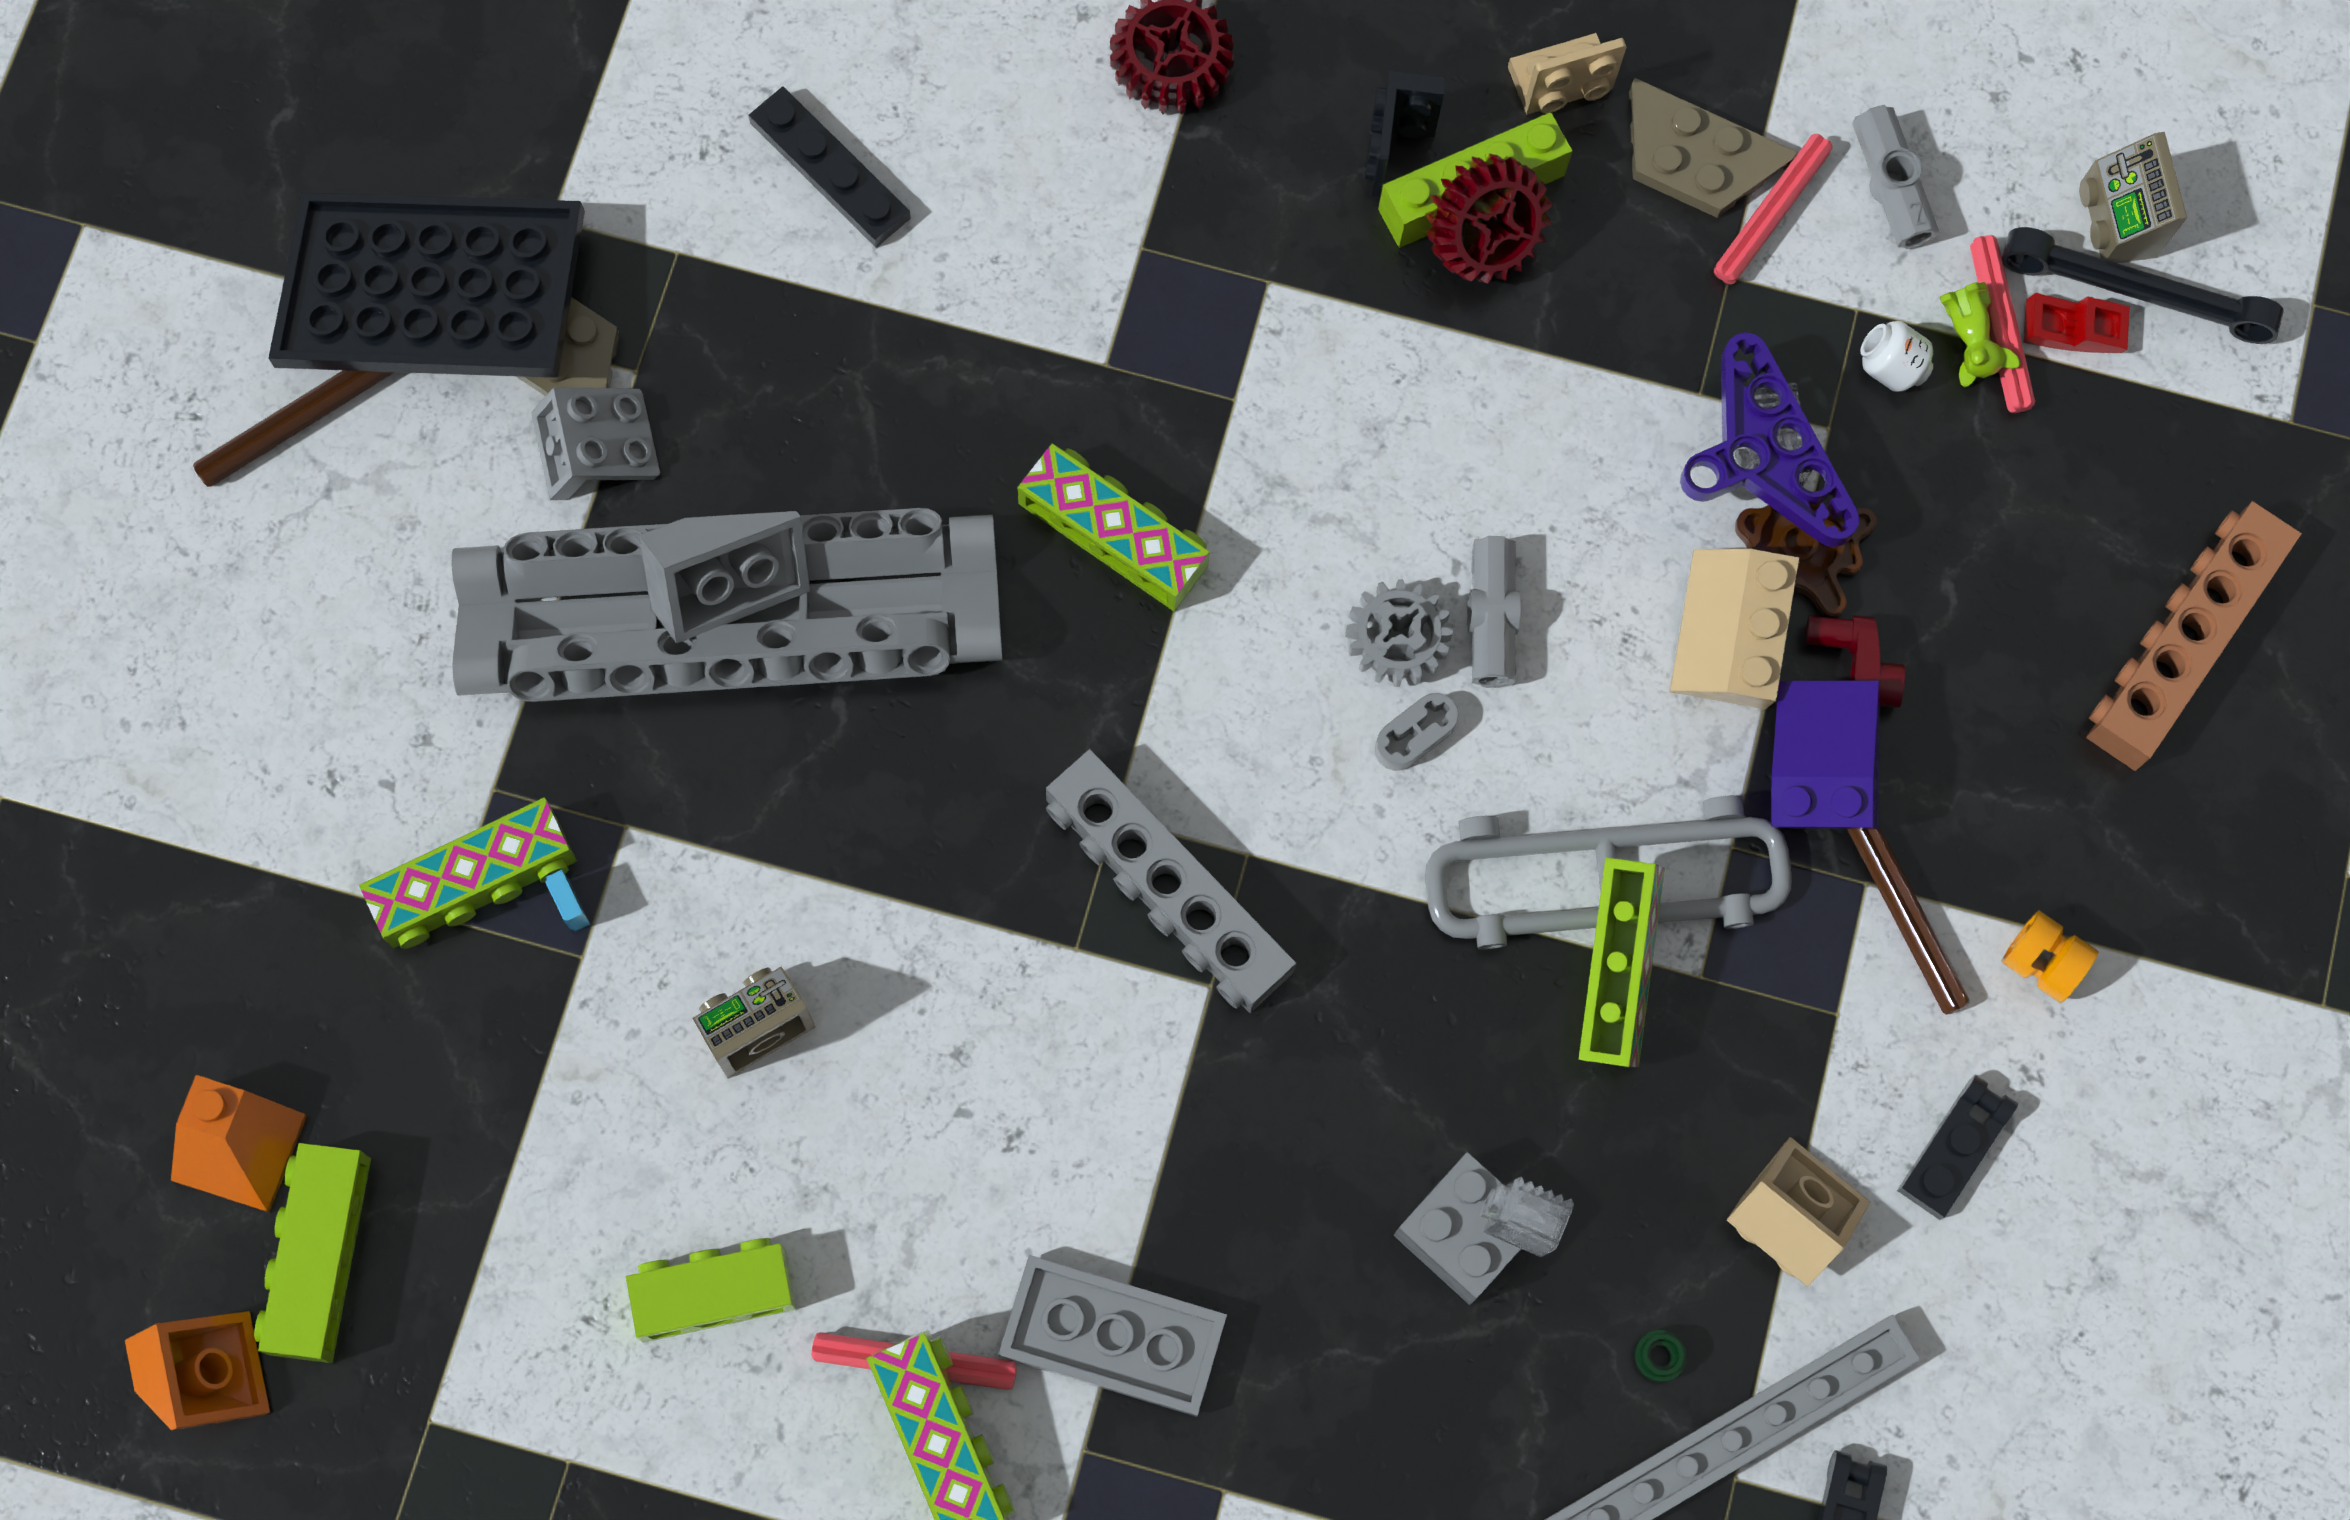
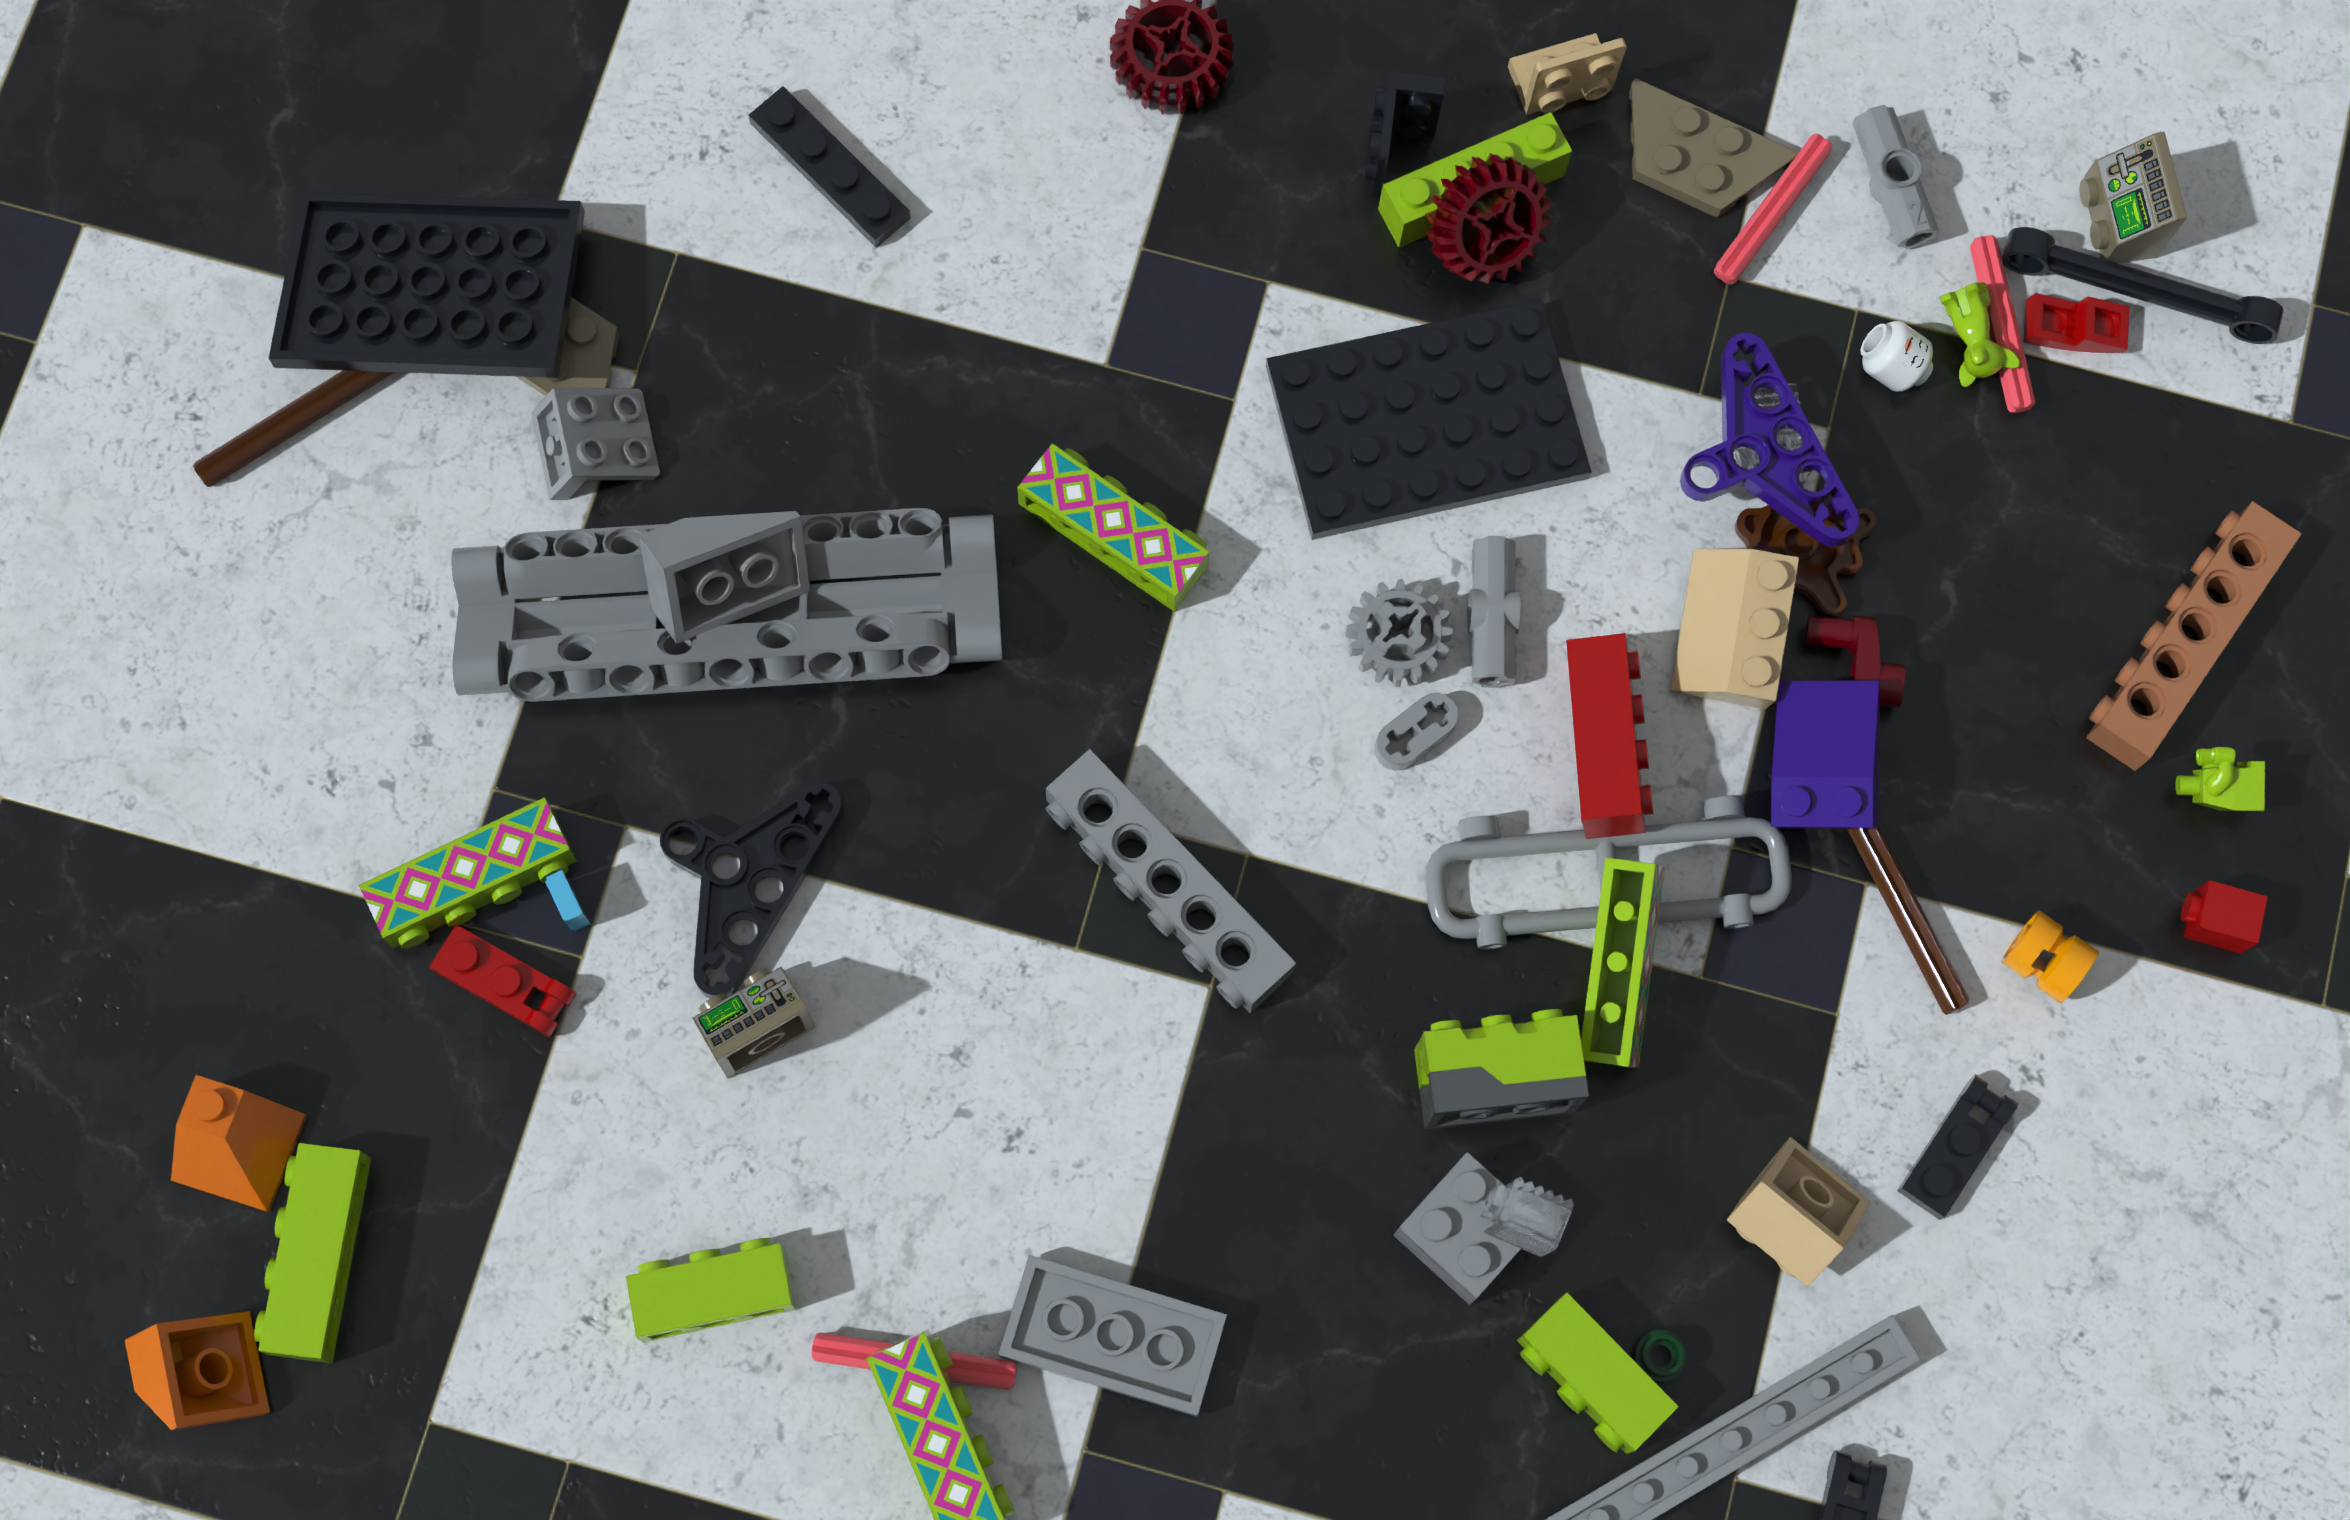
none -> red plate [429,924,577,1037]
none -> black beam [660,781,843,998]
none -> black plate [1265,299,1592,540]
none -> piece [1414,1009,1589,1129]
none -> lime brick [1517,1292,1679,1454]
none -> red brick [1566,633,1654,839]
none -> lime piece [2175,747,2265,811]
none -> red brick [2181,880,2268,954]

